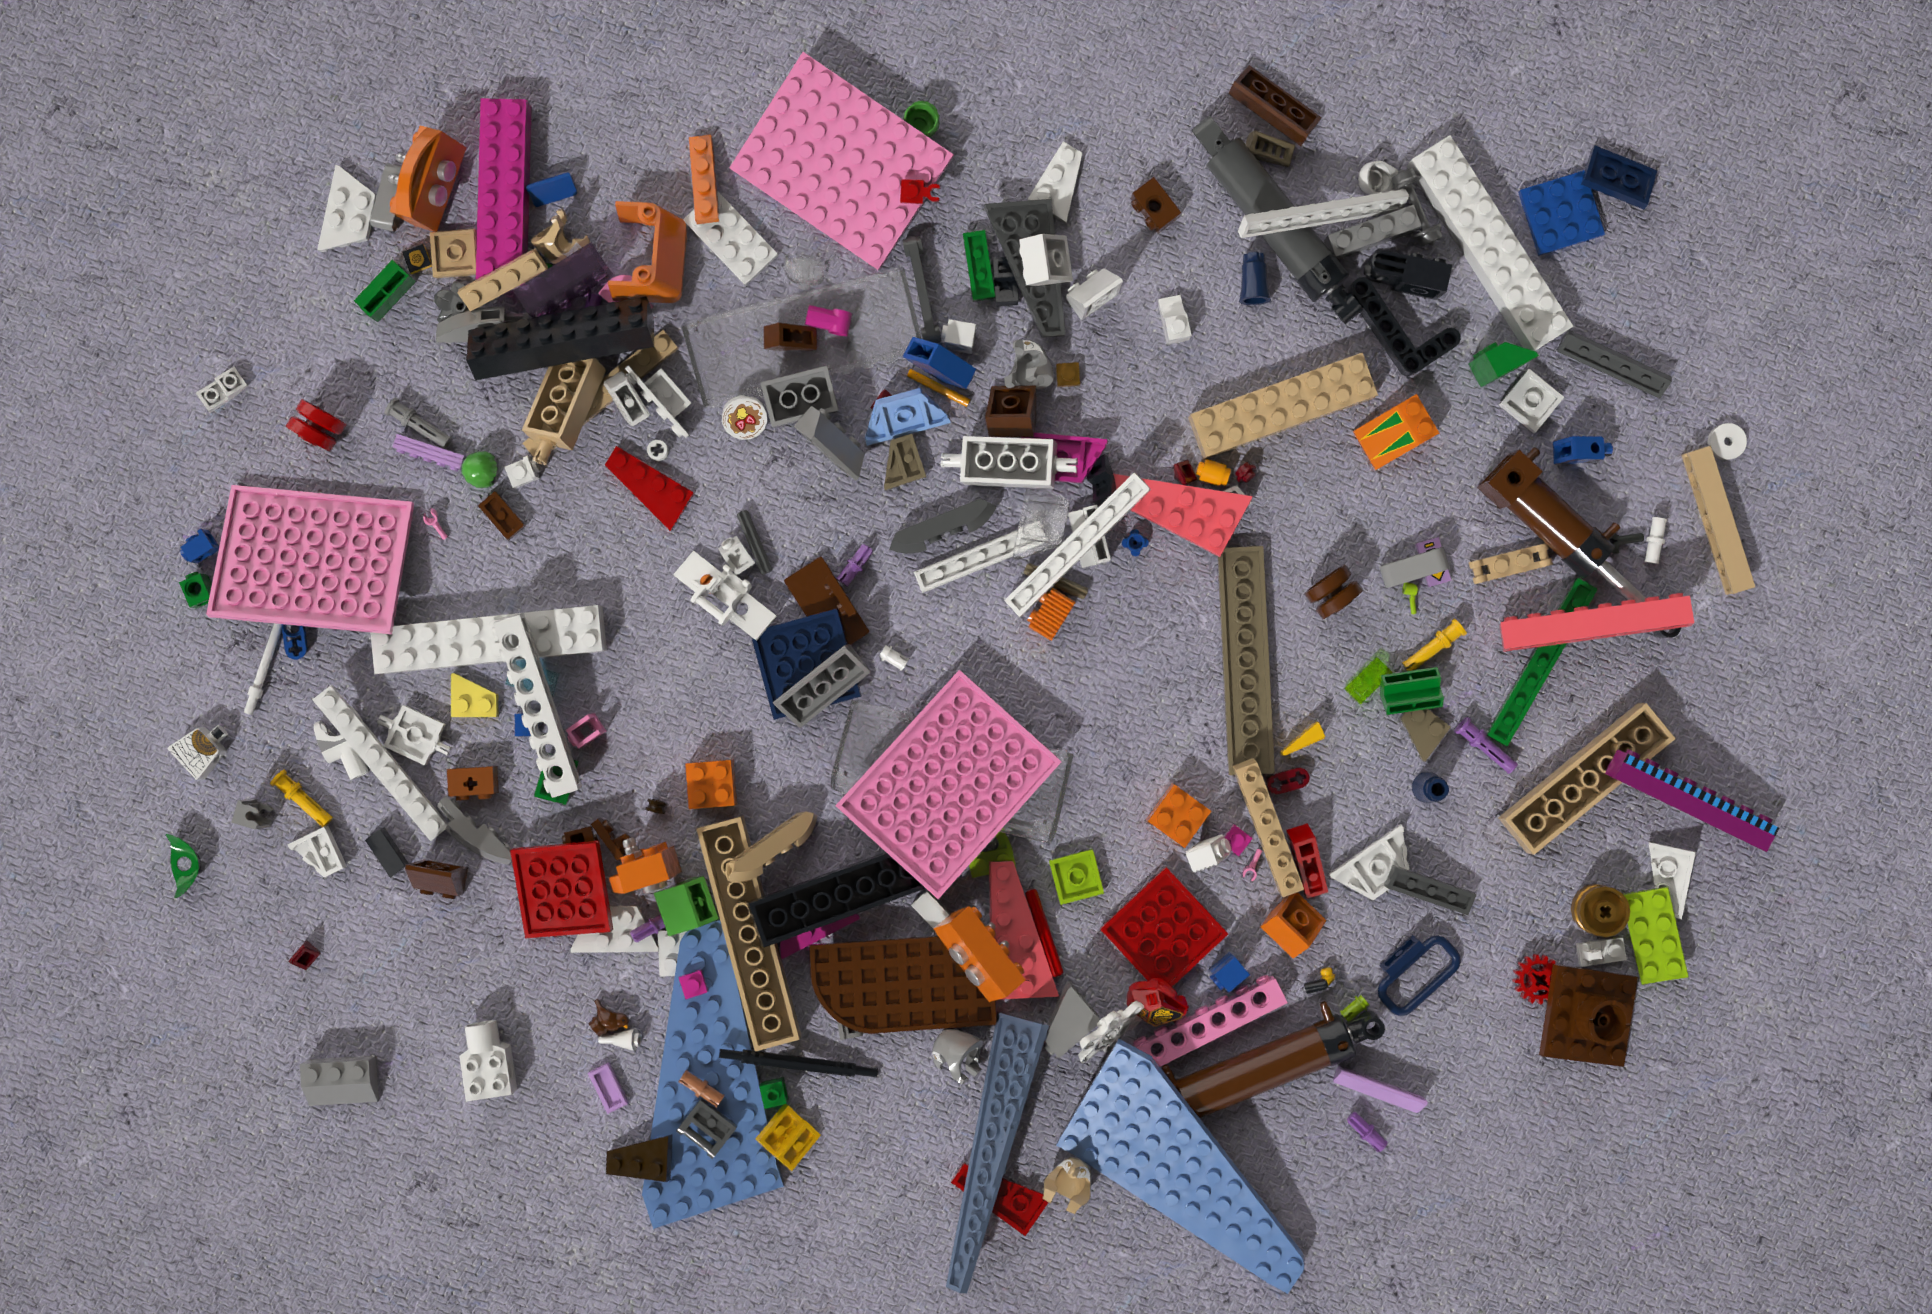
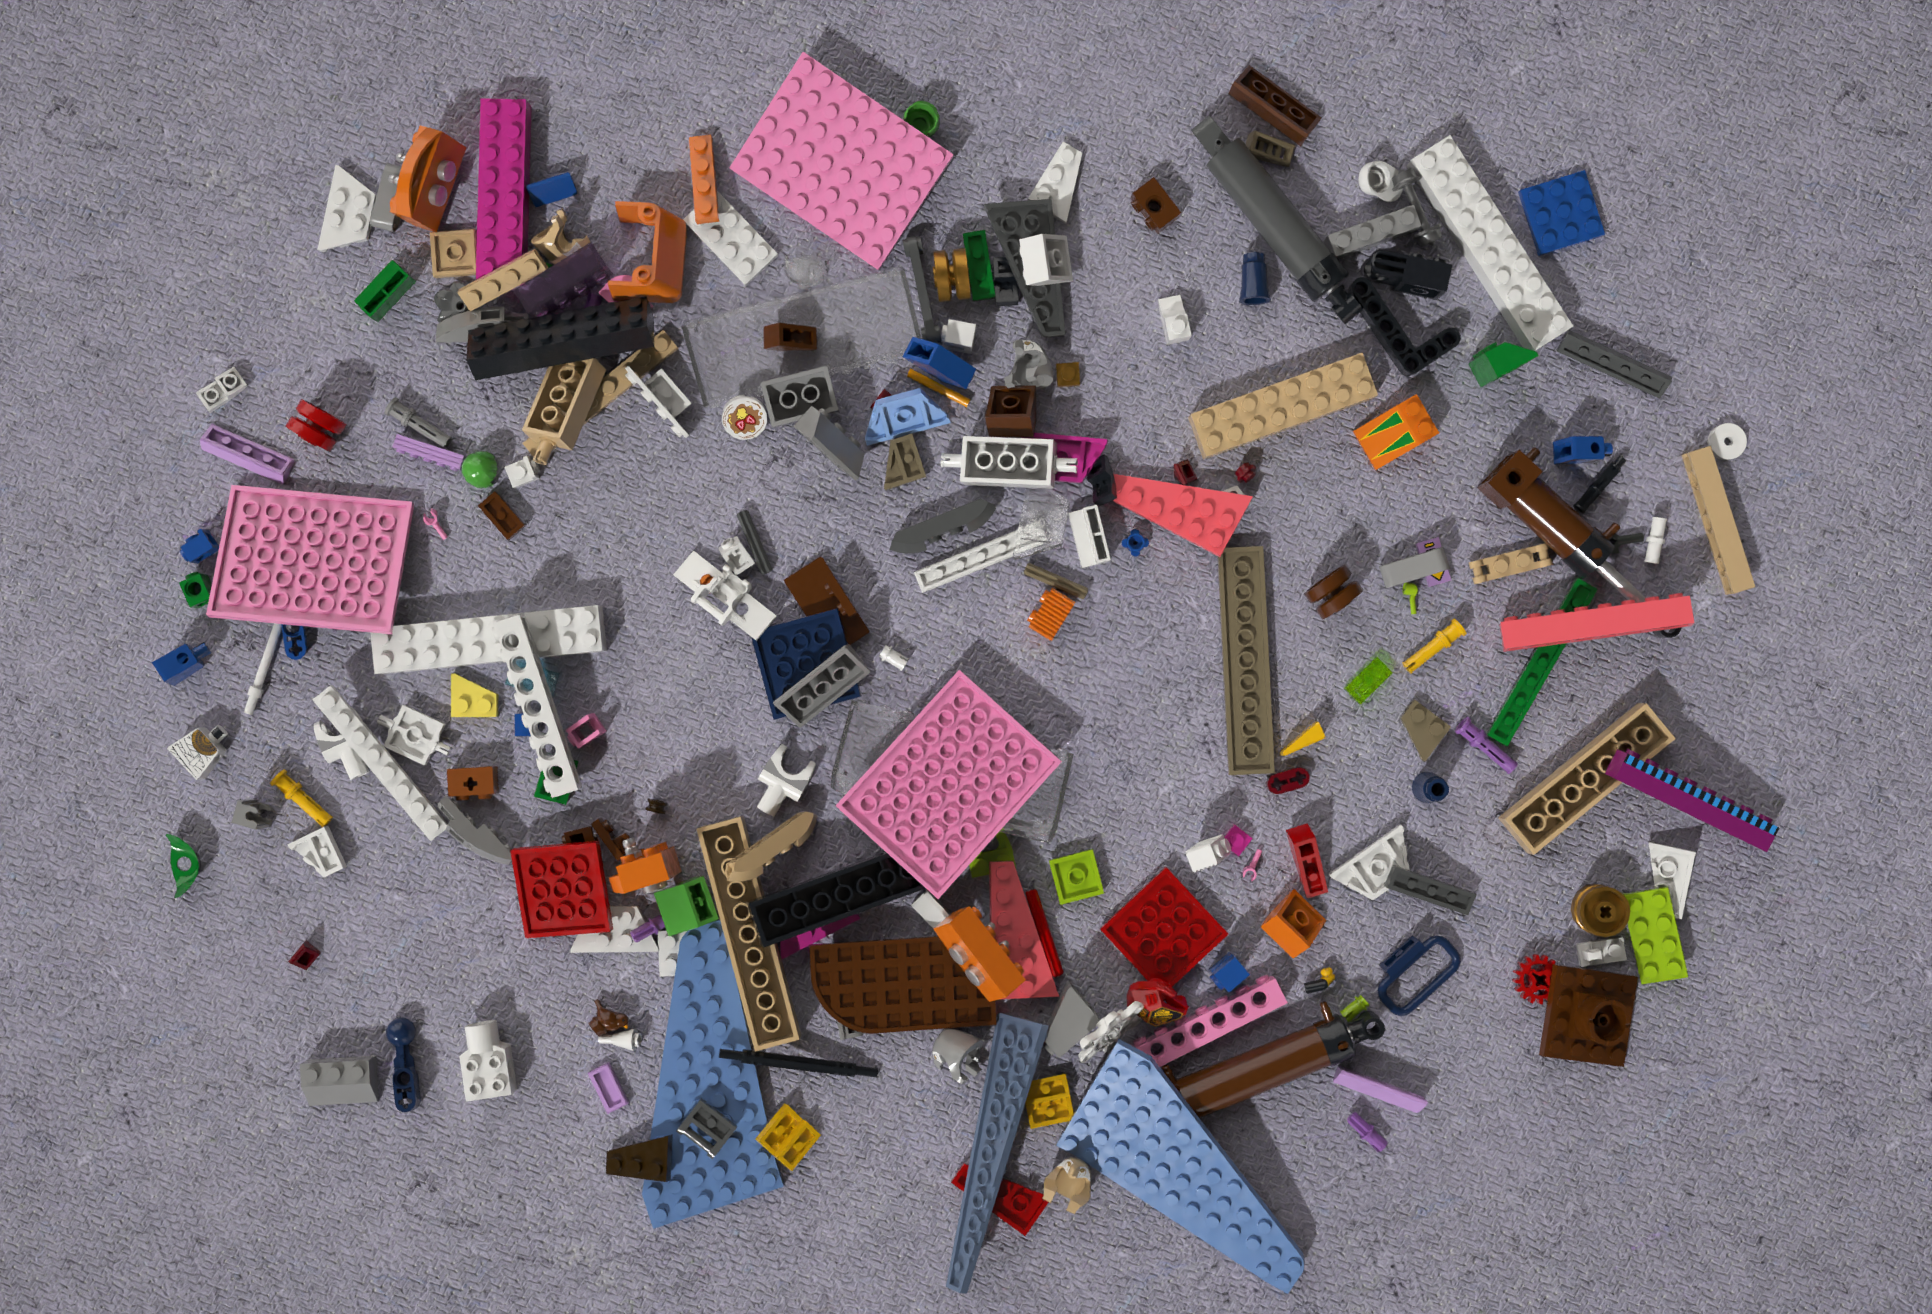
black slope [365,827,409,878] -> none
black tile [402,244,432,274] -> none
reddish brown slope [405,859,468,899] -> none
white brick [603,371,650,426] -> none
red wing [605,446,695,532] -> none
white bush [647,440,669,461] -> none
dark pink plate [679,969,708,999] -> none
nougat pin [679,1070,725,1108] -> none
orange brick [685,759,737,809] -> none
green brick [759,1077,789,1109] -> none
dark pink piece [805,305,852,337] -> none
medium lavender axle [836,544,873,587] -> none
red plate [900,179,941,204] -> none
white plate [1004,473,1151,617] -> none
white slope [1066,268,1123,321] -> none
orange brick [1146,783,1211,848] -> none
light orange brick [1196,458,1231,486] -> none
tan brick [1232,758,1304,897] -> none
white plate [1238,189,1409,238] -> none
green piece [1380,667,1444,715] -> none
white plate [1499,369,1564,433] -> none
dark blue plate [1581,145,1658,210] -> none
none -> blue torso [152,642,211,686]
none -> lavender slope [200,424,294,484]
none -> dark blue beam [386,1017,421,1112]
none -> white connector [757,744,816,817]
none -> pearl gold wheel [933,248,971,302]
none -> yellow slope [1025,1074,1074,1129]
none -> black piece [1573,455,1626,514]

